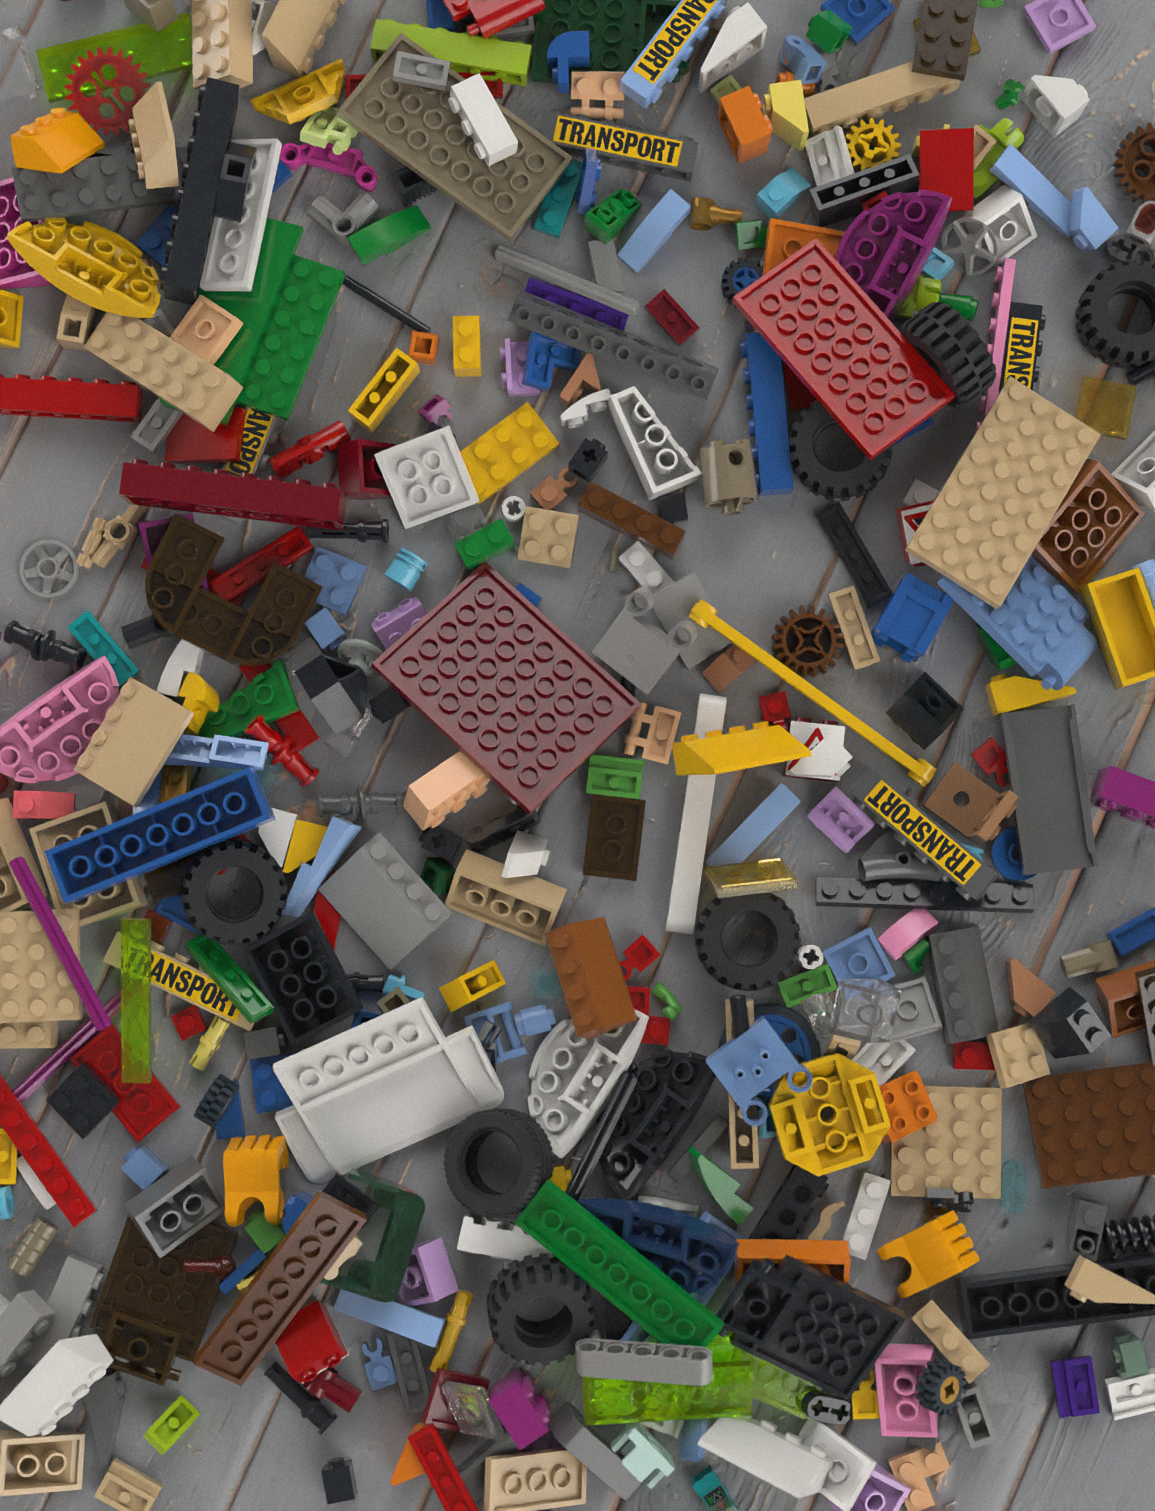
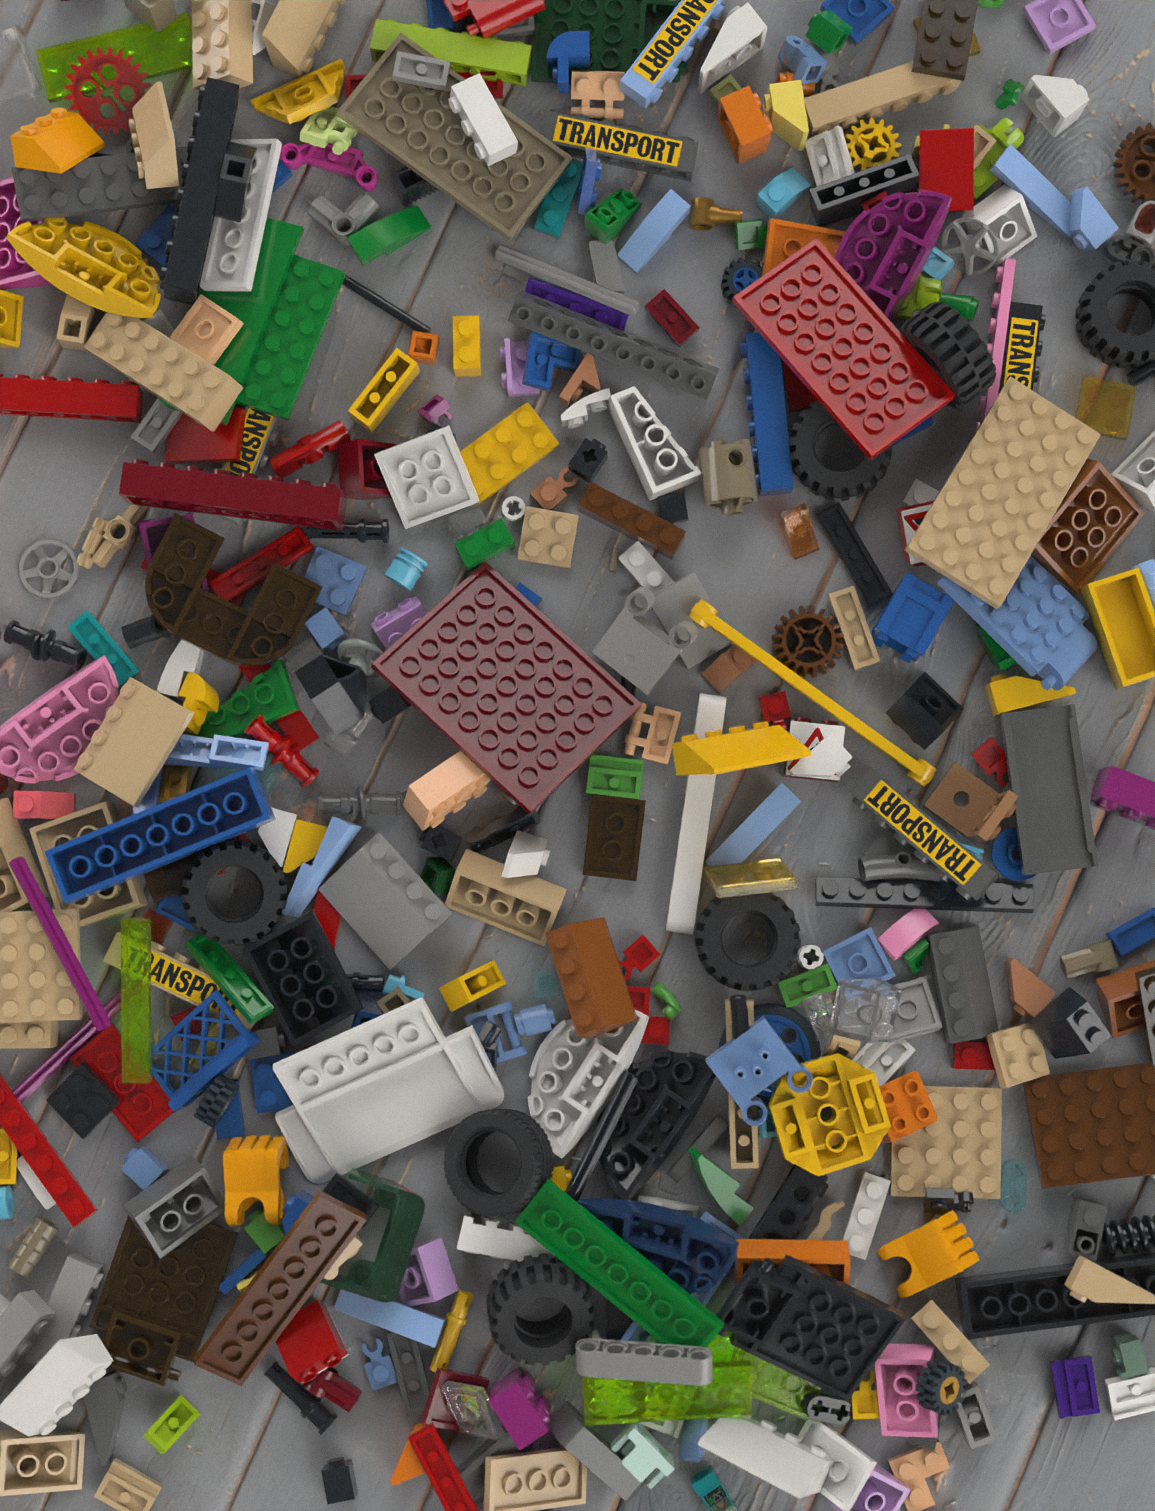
clear red bar [183,1256,236,1278] -> none
lavender bracket [807,786,875,853] -> none
none -> blue fence [140,990,261,1112]
none -> clear orange slope [779,503,819,560]

